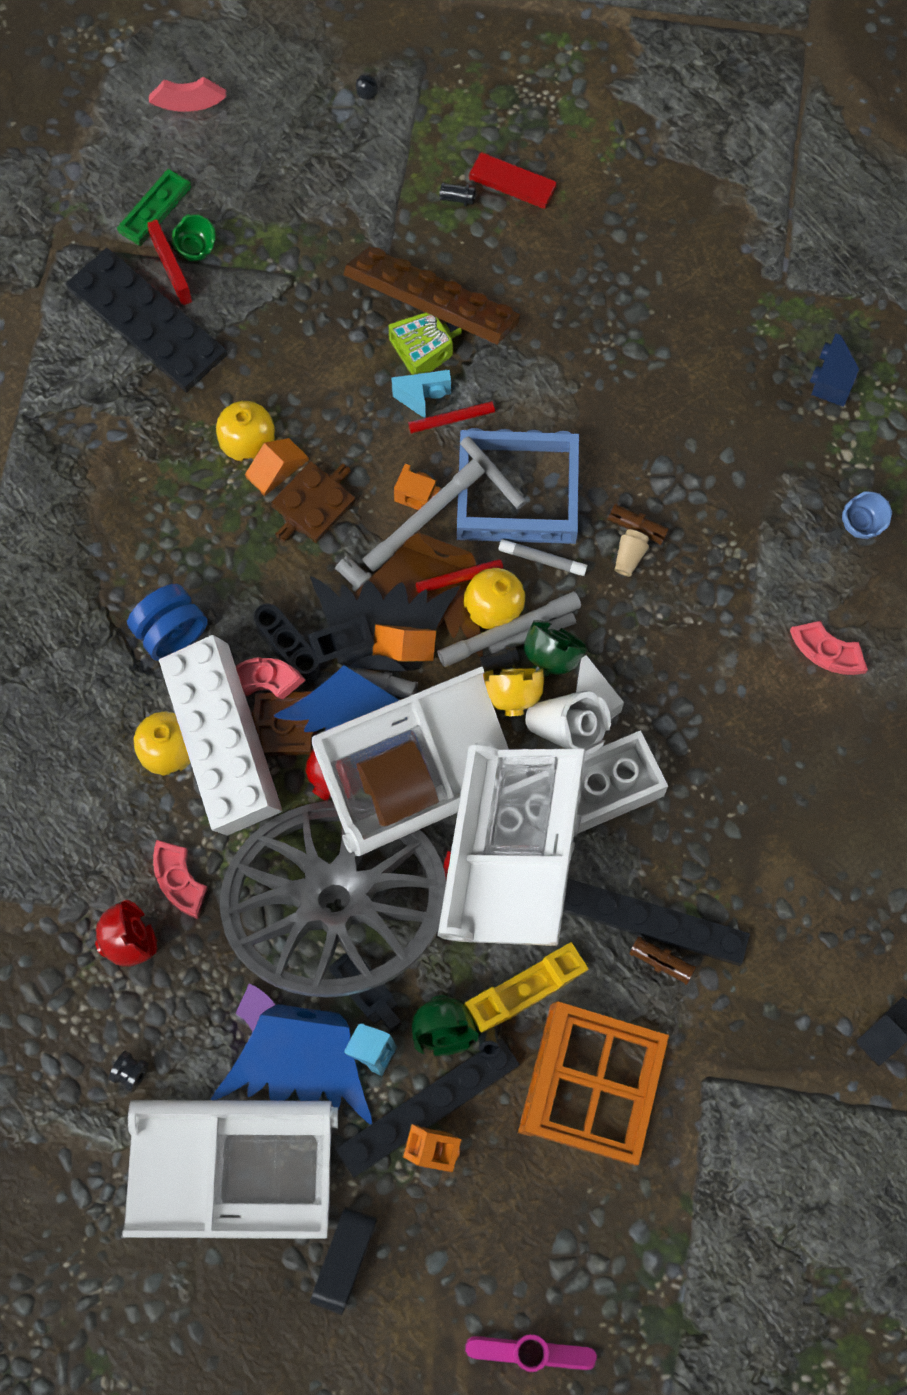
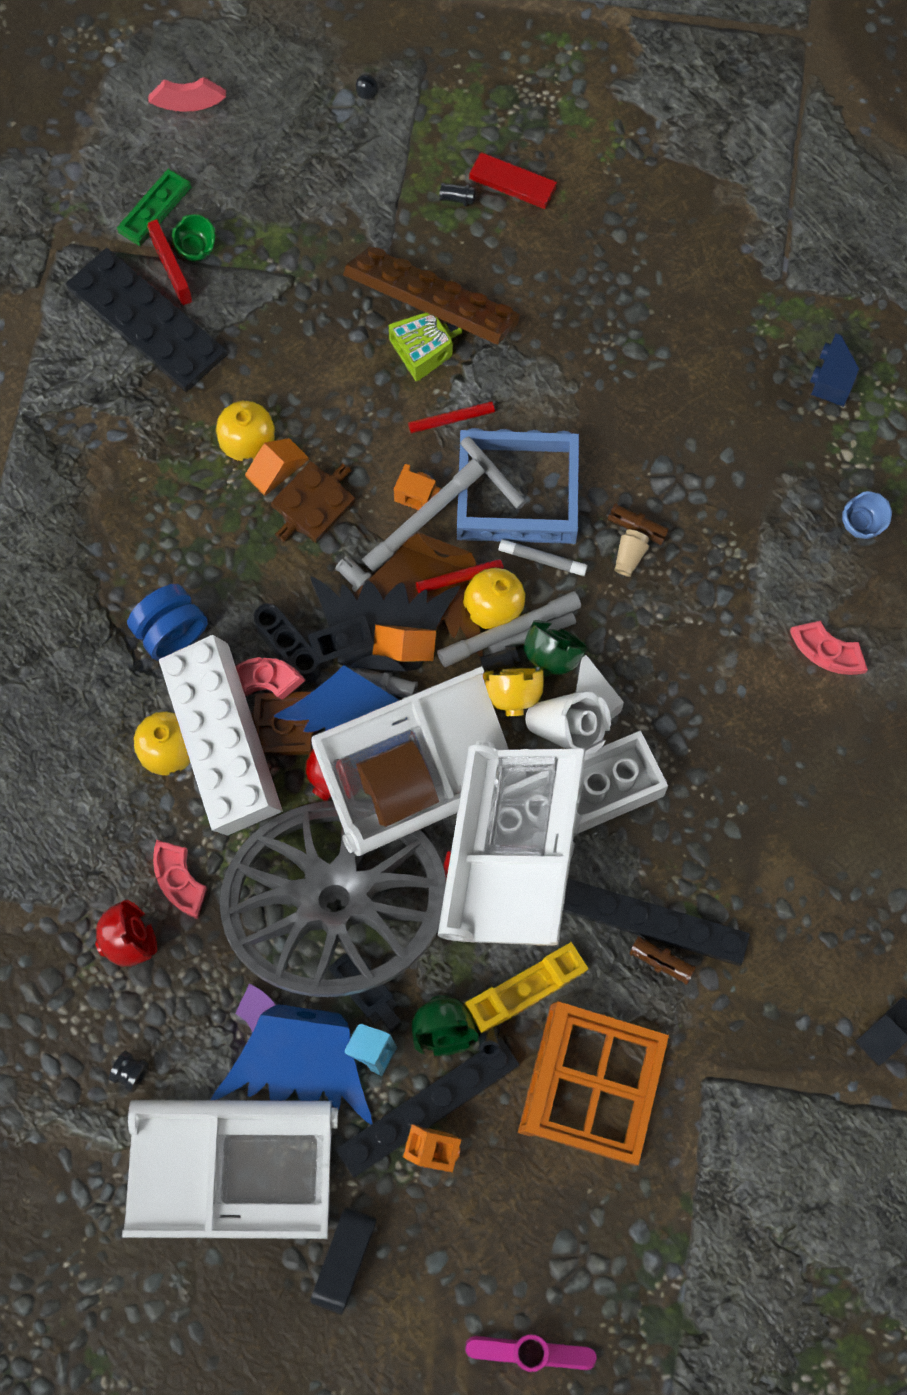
medium azure slope [391,370,451,418] -> none

